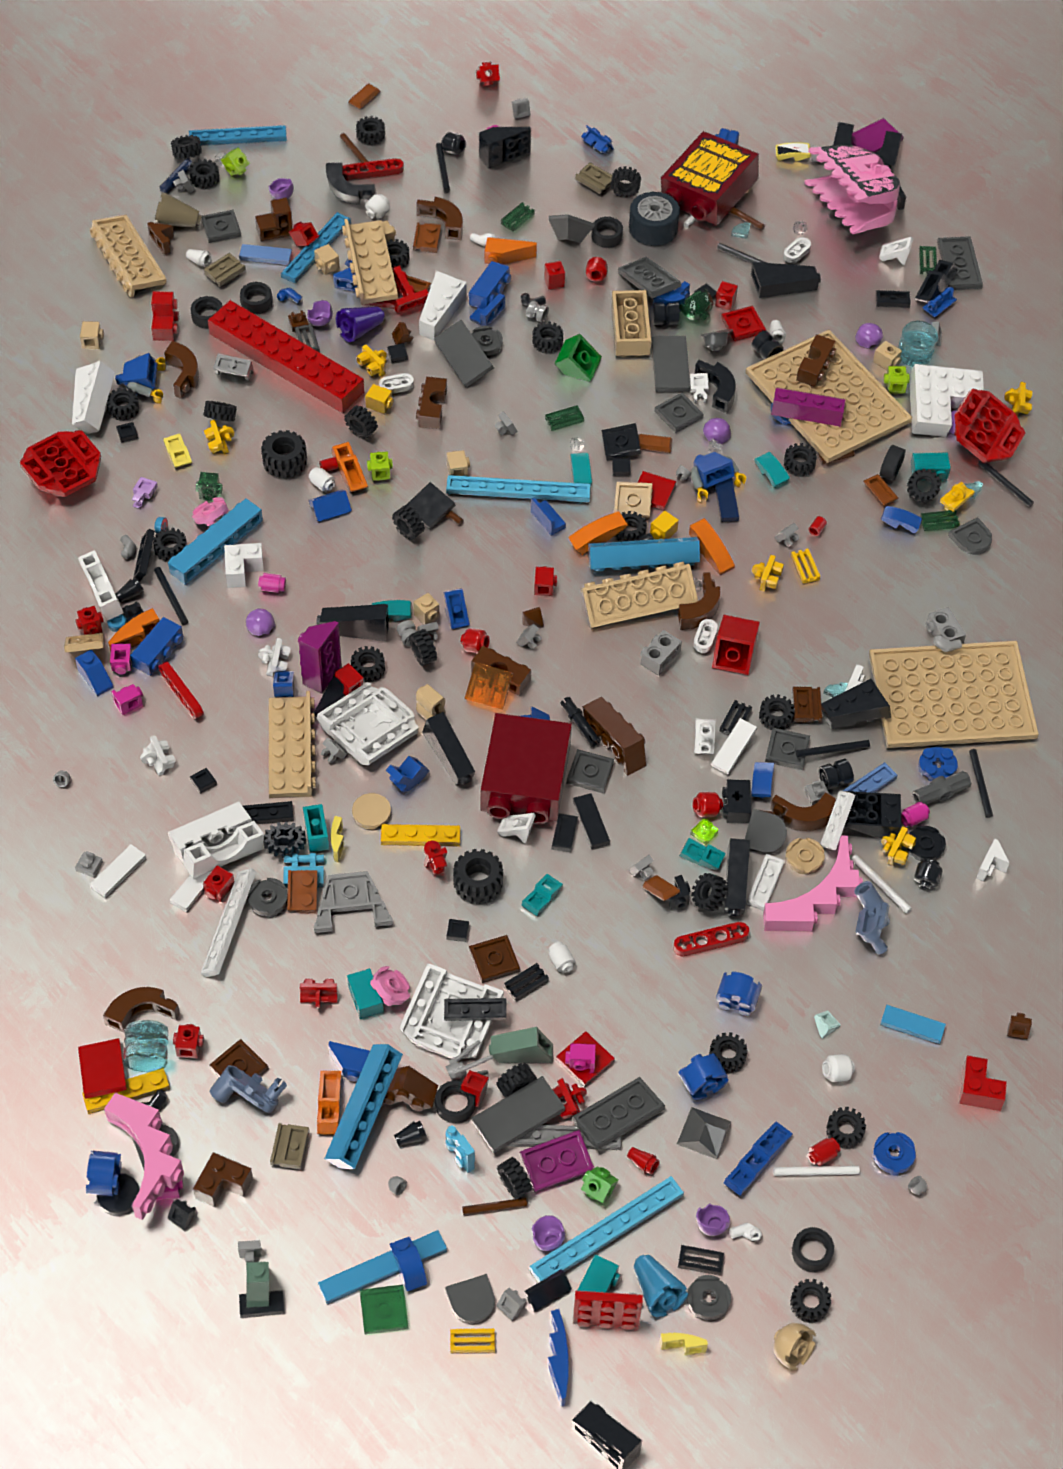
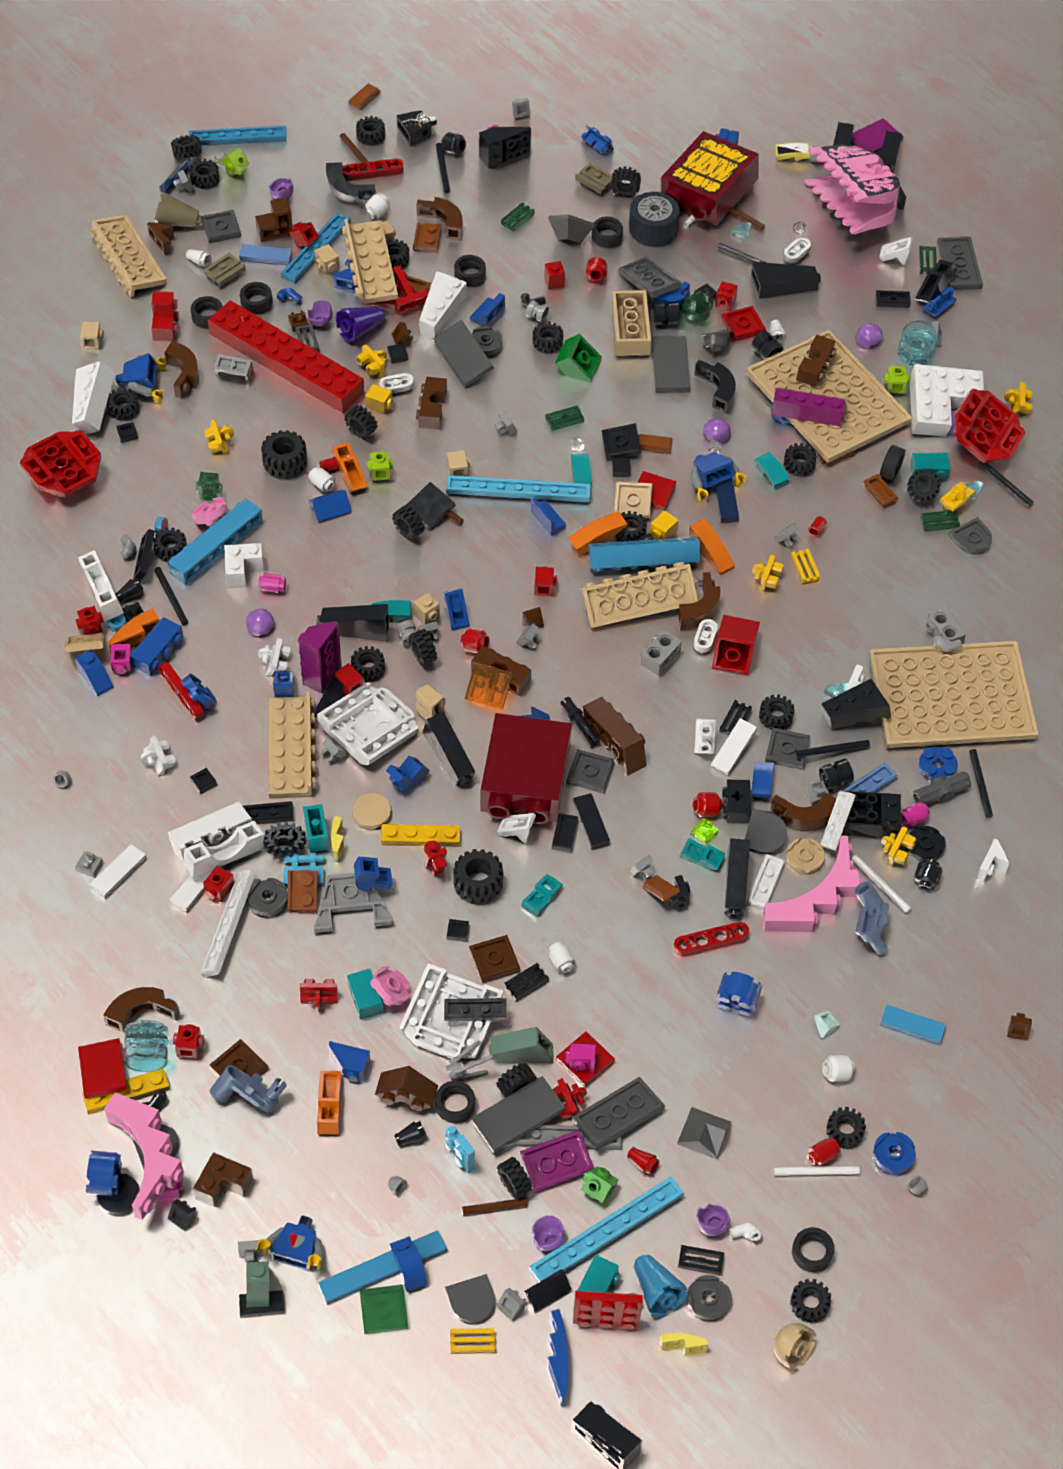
dark pink brick [111,684,143,715] -> none
lavender plate [132,477,158,509] -> none
light yellow slope [163,433,192,468] -> none
black tyre [203,401,237,422] -> none
dark tan plate [270,1123,309,1170] -> none
dark azure brick [324,1044,403,1169] -> none
red panel [461,1070,489,1107] -> none
blue brick [469,261,511,309] -> none
white arm [470,233,496,246] -> none
red brick [476,62,500,86] -> none
orange slope [484,237,537,265] -> none
dark grey tile [654,392,704,433] -> none
light grey hinge [676,465,691,480] -> none
blue brick [678,1053,728,1100] -> none
white plate [690,373,709,403] -> none
black tyre [691,873,729,911] -> none
black tyre [709,1032,748,1073] -> none
blue slope [723,1121,793,1196] -> none
reddish brown plate [792,686,822,722] -> none
tan brick [873,341,902,370] -> none
blue slope [881,506,922,534] -> none
red brick [959,1055,1007,1111] -> none
none -> blue plate [181,673,216,709]
none -> torso [255,1216,324,1272]
none -> blue brick [353,856,393,892]
none -> black torso [396,110,437,146]
none -> black tyre [454,255,486,286]

